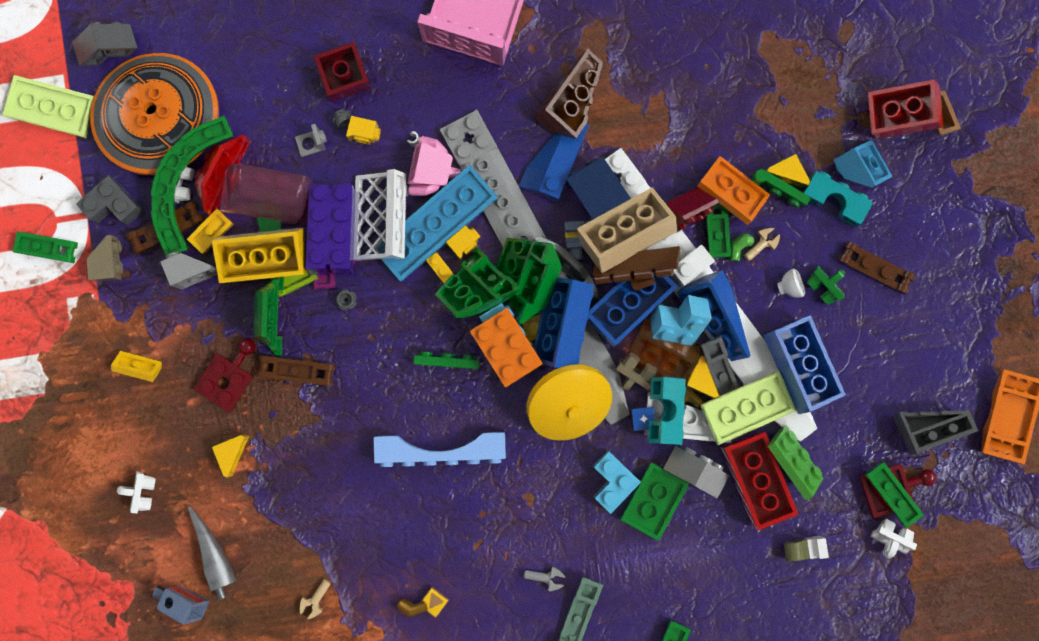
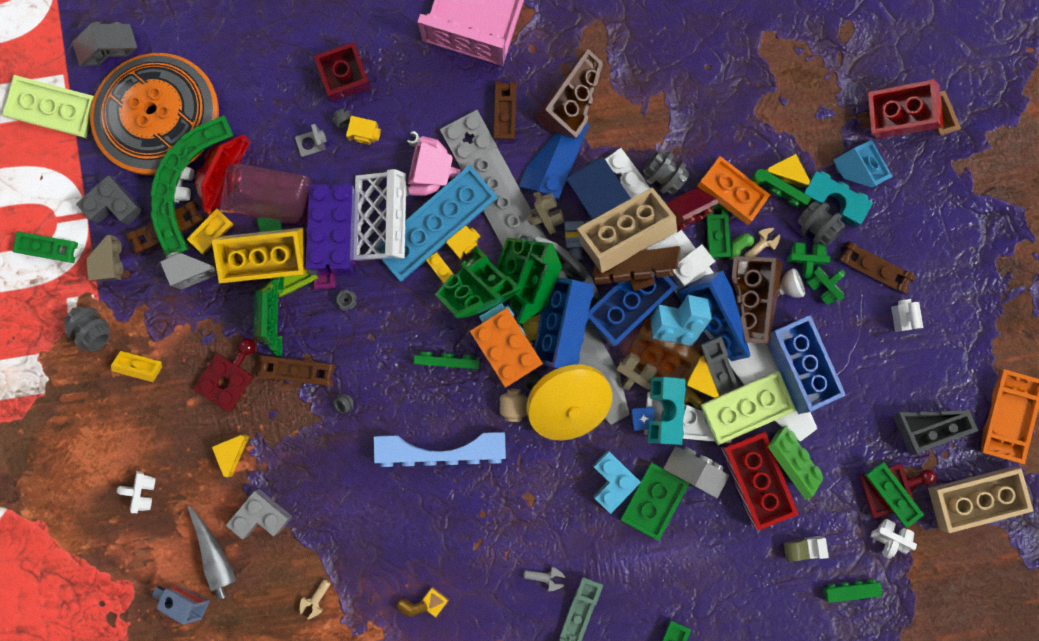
none -> dark grey piece [64,307,110,352]
none -> light grey brick [226,489,292,540]
none -> dark grey plate [333,394,353,414]
none -> reddish brown plate [494,81,517,140]
none -> tan head [500,389,528,422]
none -> dark grey plate [523,373,542,392]
none -> dark tan hips [526,191,565,234]
none -> dark grey piece [643,150,689,194]
none -> reddish brown wedge [732,256,783,344]
none -> green hips [786,243,830,278]
none -> dark grey piece [798,202,845,246]
none -> green piece [823,579,882,603]
none -> white brick [891,299,923,332]
none -> tan brick [928,467,1033,533]

